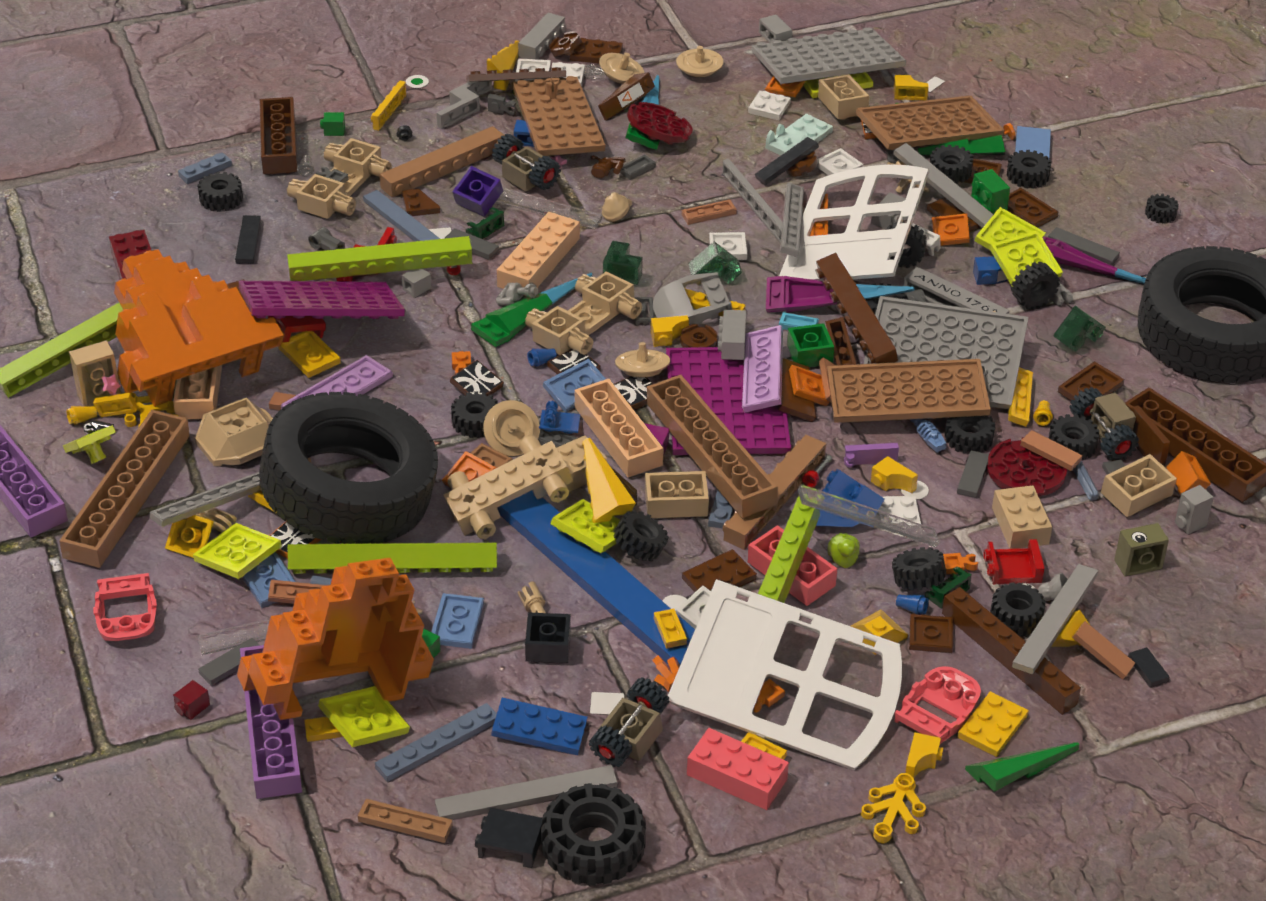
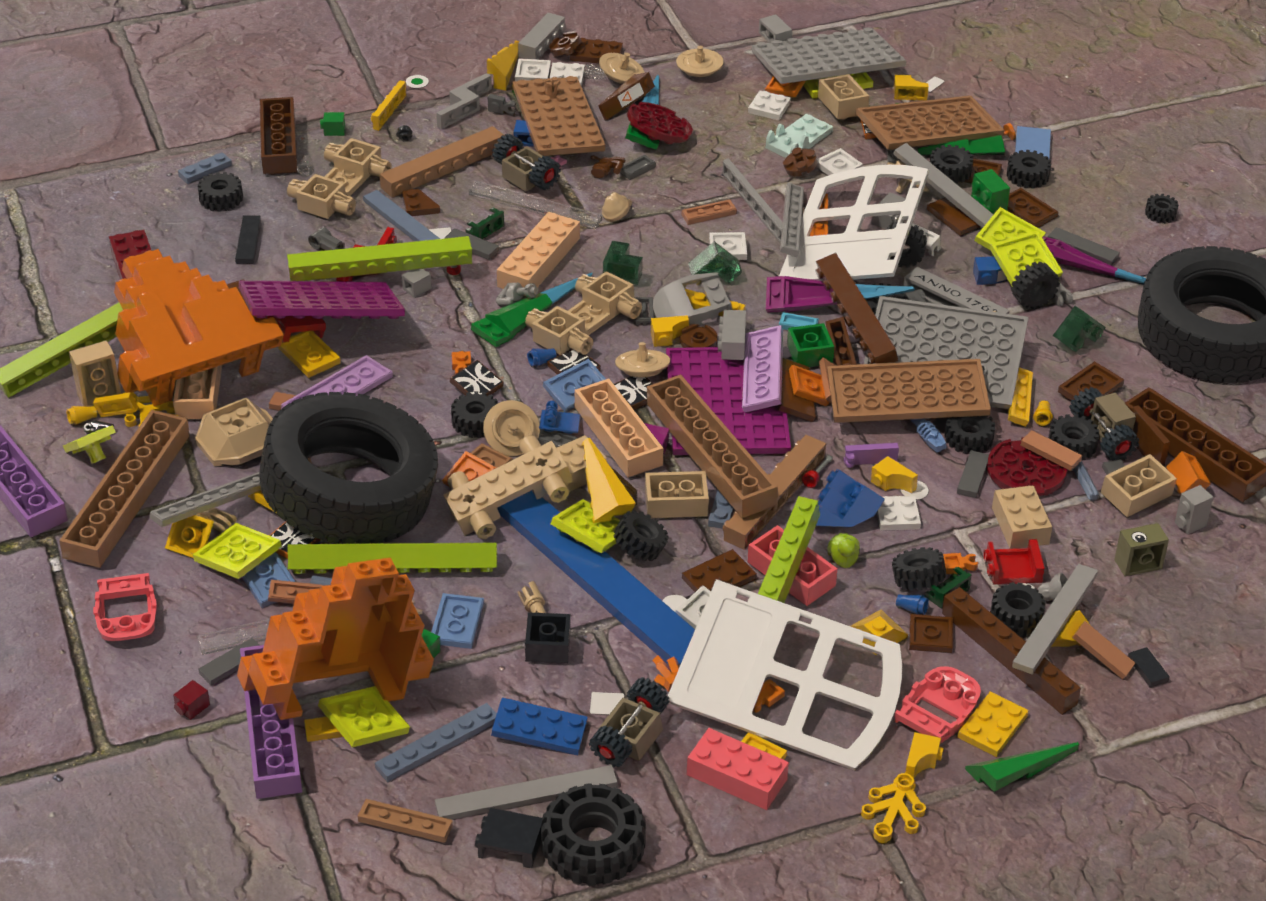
bright pink piece [102,374,121,395] -> none
dark grey plate [316,167,349,183] -> none
dark purple brick [452,166,503,217] -> none
reddish brown plate [466,67,567,82] -> none
yellow plate [654,608,687,649] -> none
black tile [755,137,819,185] -> none
clear tile [797,485,939,548] -> none
orange tile [932,214,970,246] -> none

